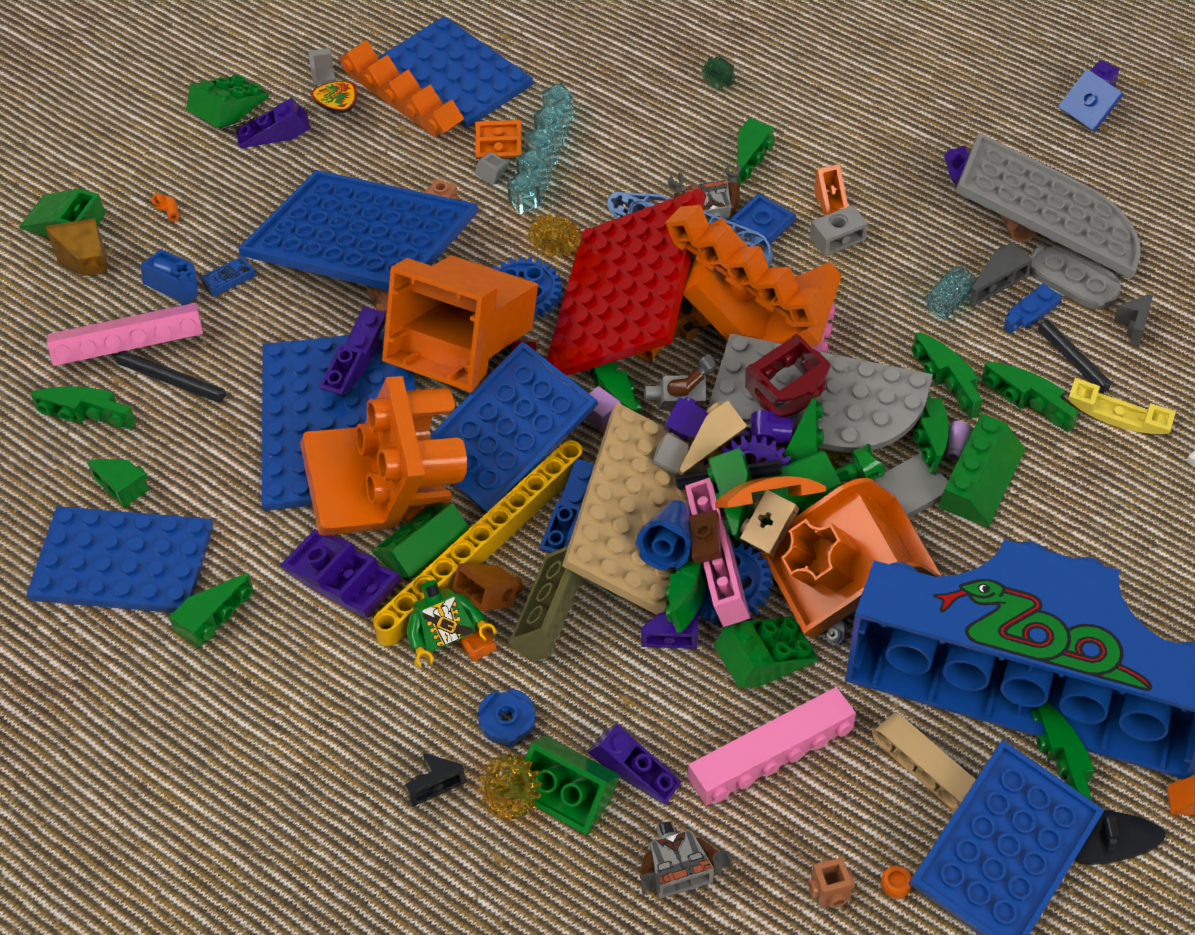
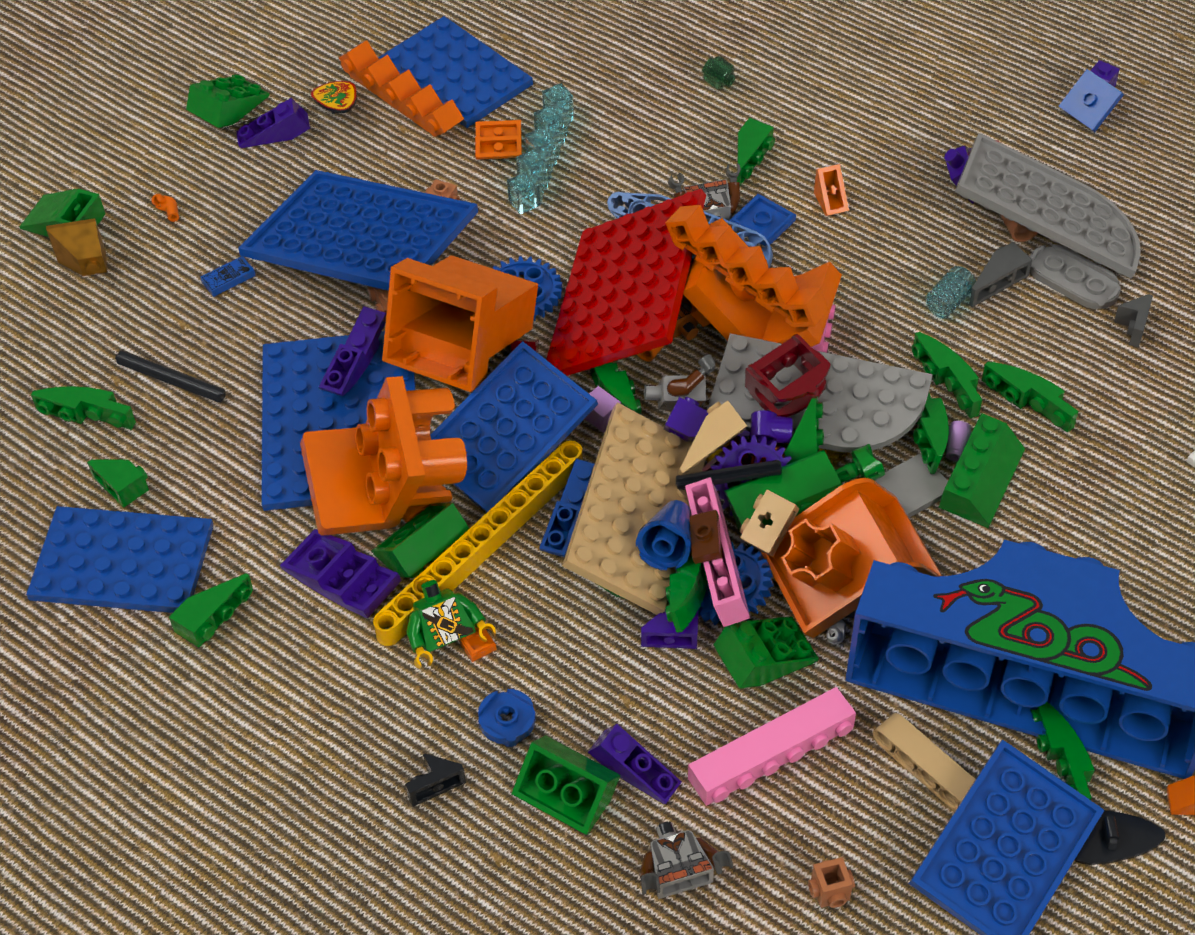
bright pink brick [47,302,203,366] -> none
blue piece [141,249,198,306] -> none
light grey panel [308,48,336,85] -> none
dark orange torso [452,563,523,612] -> none
light grey slope [475,152,509,184] -> none
clear yellow gear [478,754,542,820] -> none
olive slope [508,546,583,662] -> none
clear yellow gear [528,213,581,258] -> none
light grey slope [653,434,689,474] -> none
green slope [707,448,752,540] -> none
orange slope [715,476,826,508] -> none
light grey brick [810,205,868,257] -> none
orange tile [881,866,912,899] -> none
blue hinge [1003,283,1062,334] -> none
black axle [1038,319,1112,393] -> none
light yellow slope [1068,378,1176,434] -> none

